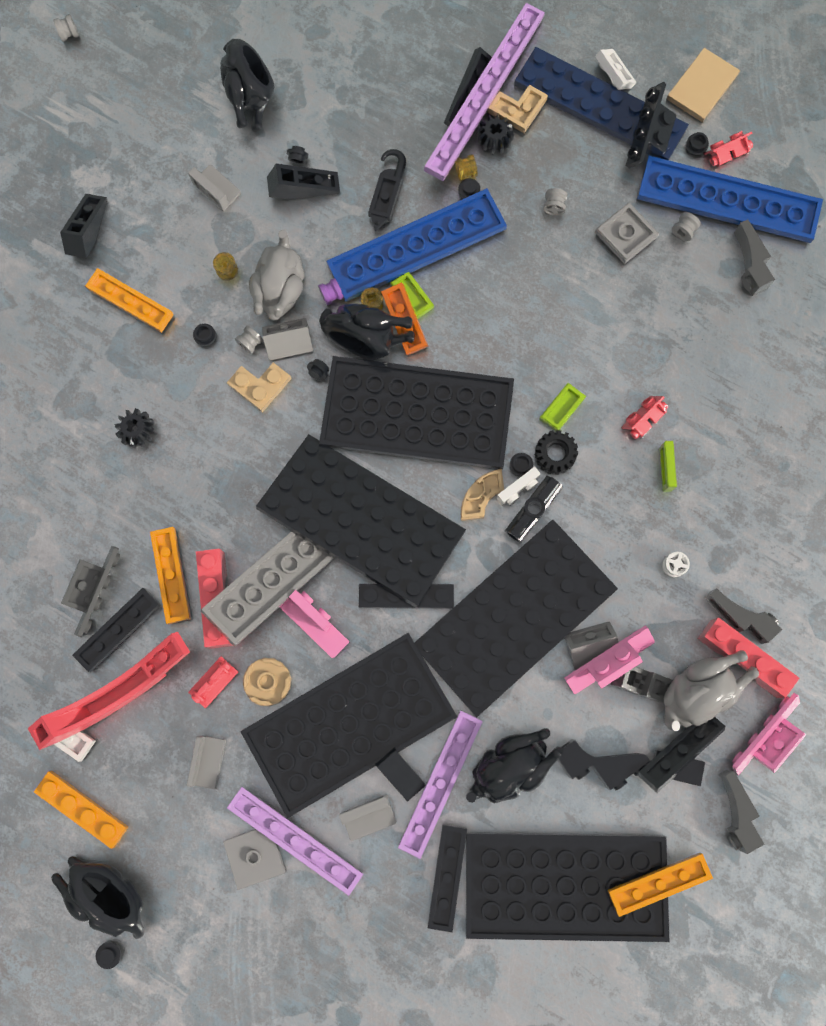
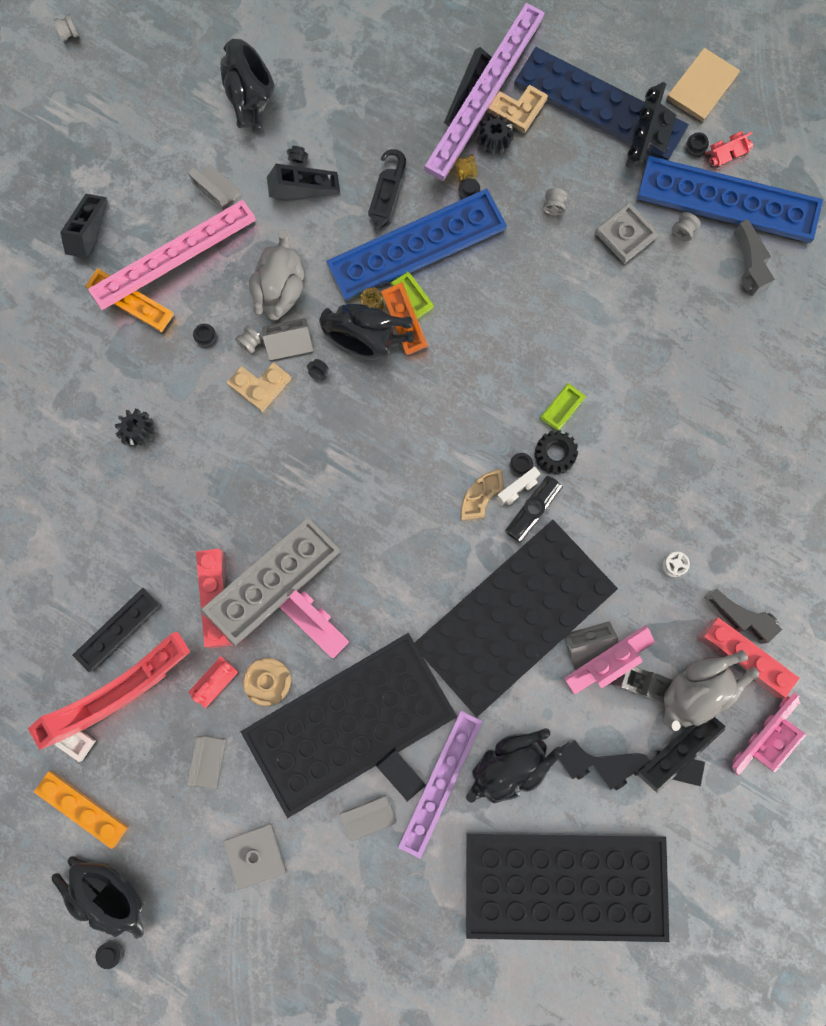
dark grey bracket [61,546,120,637] -> none
light orange plate [150,527,192,624] -> none
clear yellow wheel [213,252,238,280] -> none
lavender plate [227,787,363,896] -> none
black plate [256,434,466,608] -> none
medium lavender wheel [318,278,344,306] -> none
black plate [319,356,514,469] -> none
black plate [359,584,454,609] -> none
black plate [427,824,467,933] -> none
white plate [595,49,637,90] -> none
light orange plate [607,853,713,917] -> none
coral hinge [621,396,668,439] -> none
lime tile [659,441,677,492] -> none
dark grey slope [719,770,765,854] -> none
none -> bright pink plate [88,200,255,310]

